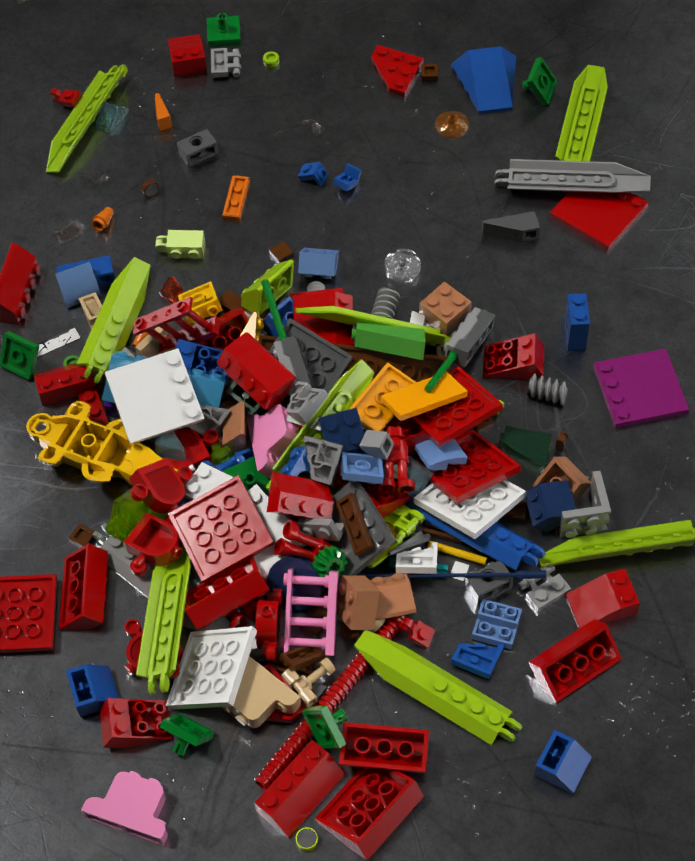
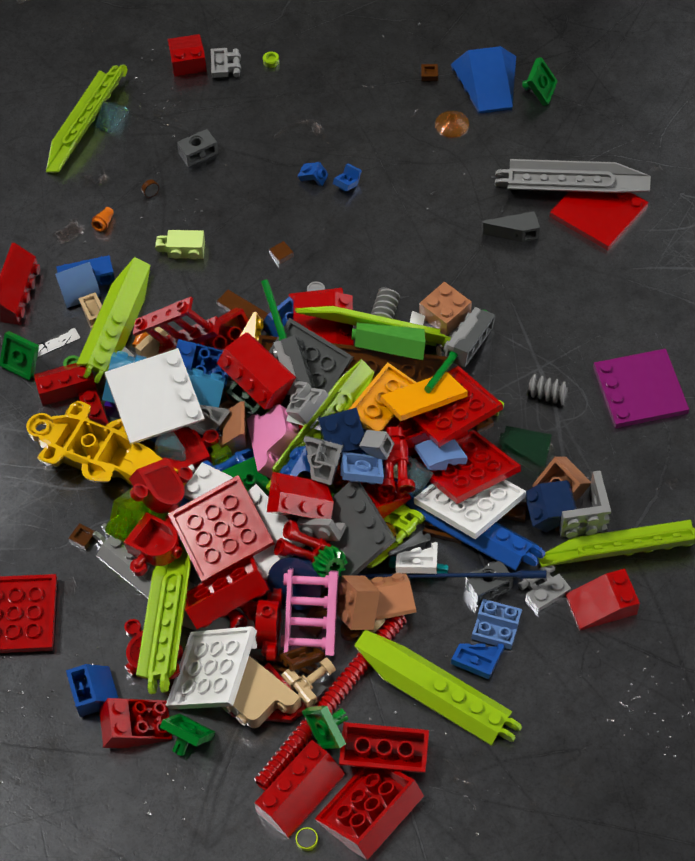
red plate [49,88,82,108] -> none
red slope [59,543,108,630] -> none
bright pink brick [81,771,168,846] -> none
orange slope [155,93,172,131] -> none
clear red tile [158,277,183,303] -> none
yellow plate [178,281,223,324] -> none
green tile [206,13,241,46] -> none
orange tile [222,175,250,221] -> none
lime slope [241,260,294,316] -> none
medium blue slope [298,248,339,279] -> none
reddish brown tile [336,493,374,557] -> none
red plate [371,45,423,97] -> none
clear plate [385,249,421,282] -> none
red plate [398,617,435,650] -> none
yellow bar [428,541,487,565] -> none
white sticker [451,561,469,581] -> none
red slope [483,333,544,380] -> none
red slope [528,619,622,703] -> none
blue slope [534,729,592,794] -> none
lime hinge [555,65,608,161] -> none
reddish brown tile [555,432,568,452] -> none
blue brick [564,294,590,351] -> none

